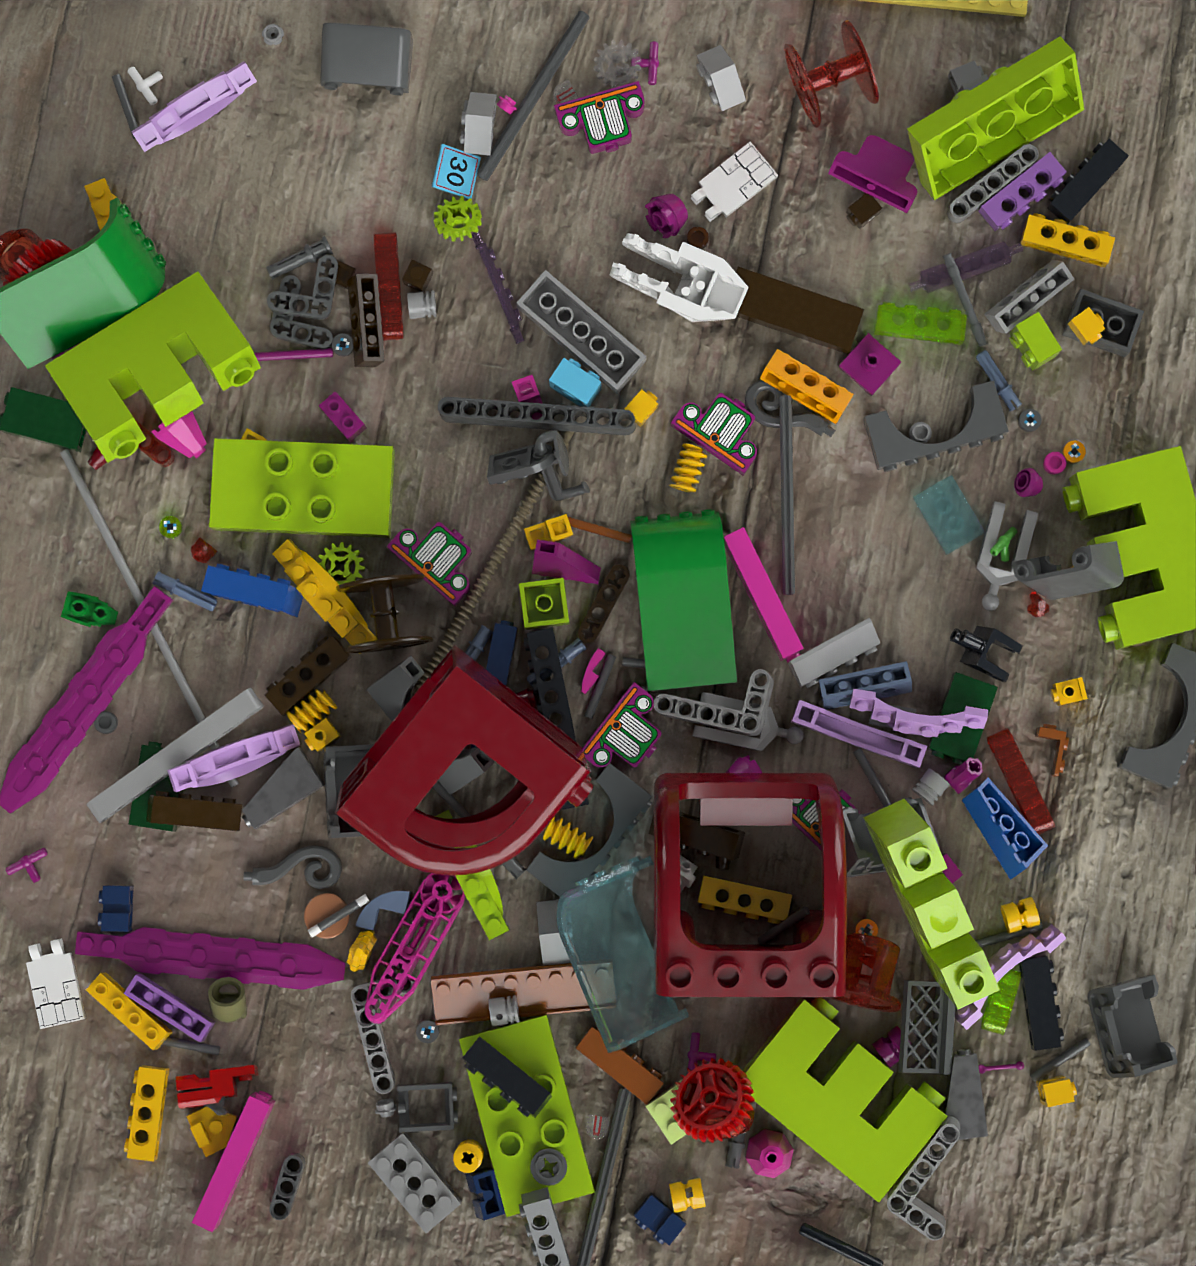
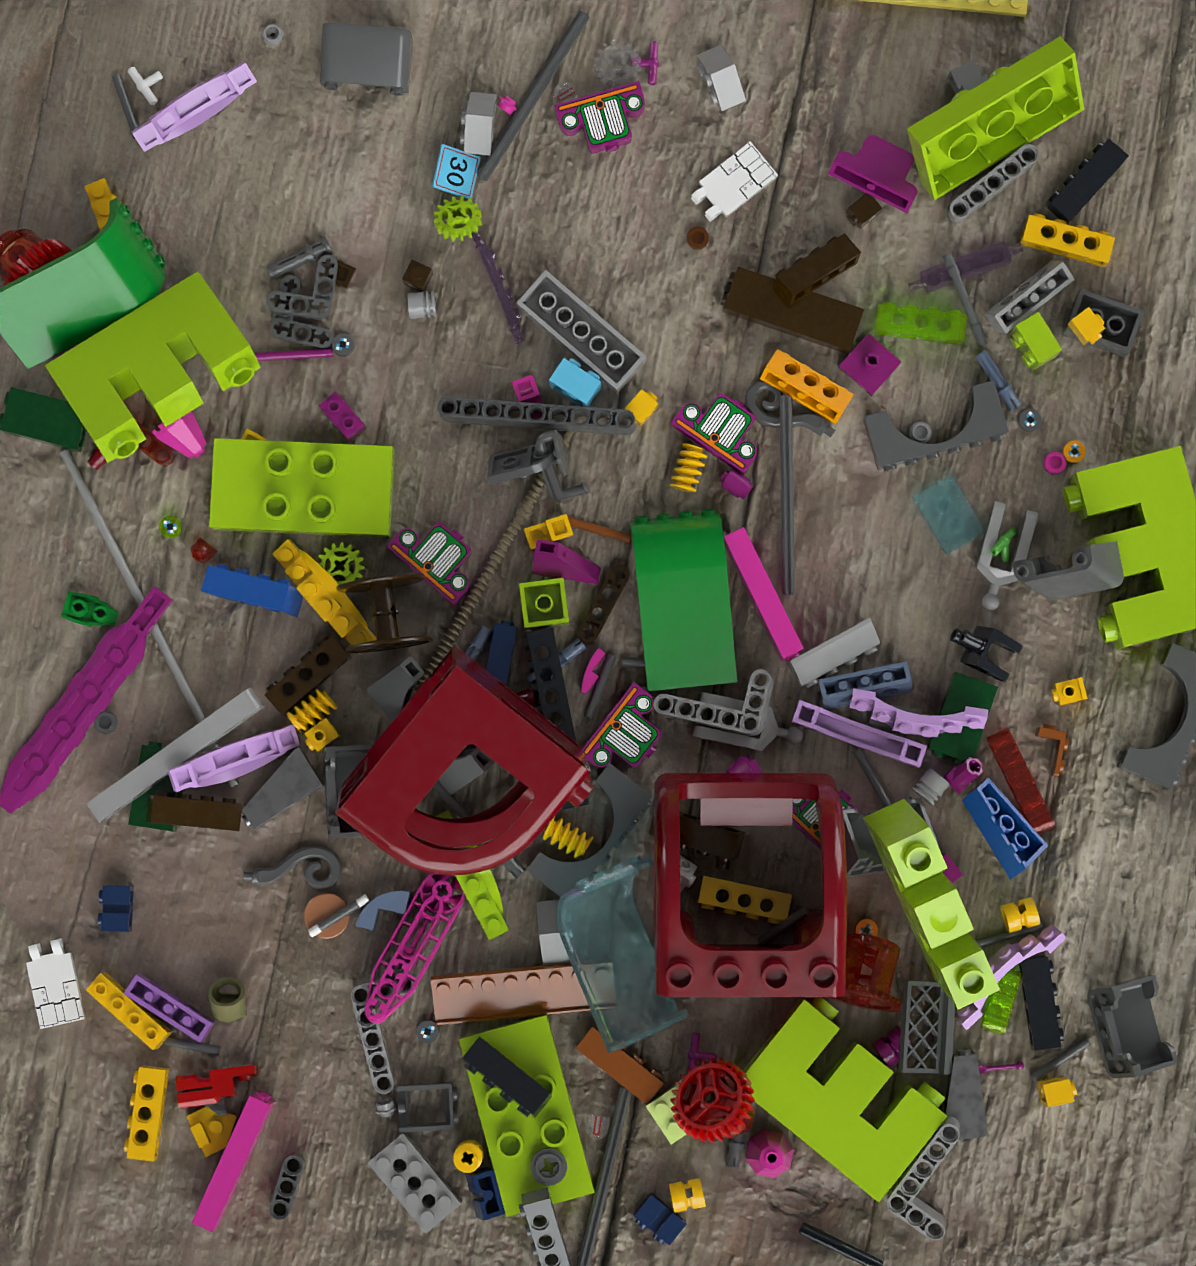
magenta piece [5,848,48,883] -> none
magenta plate [75,927,346,990] -> none
sand blue axle [152,571,217,611] -> none
dark brown brick [347,274,385,367] -> none
yellow rock [347,929,377,972] -> none
clear red beam [374,232,404,341] -> none
light grey piece [489,995,520,1026] -> none
white connector [609,233,748,322] -> none
magenta cone [645,194,688,239] -> none
clear red piece [784,20,879,128] -> none
medium lavender brick [978,152,1067,231] -> none
magenta cone [1014,468,1043,497] -> none
clear red plate [1027,592,1050,617] -> none
none -> magenta brick [720,468,754,500]
none -> dark brown brick [773,233,861,306]

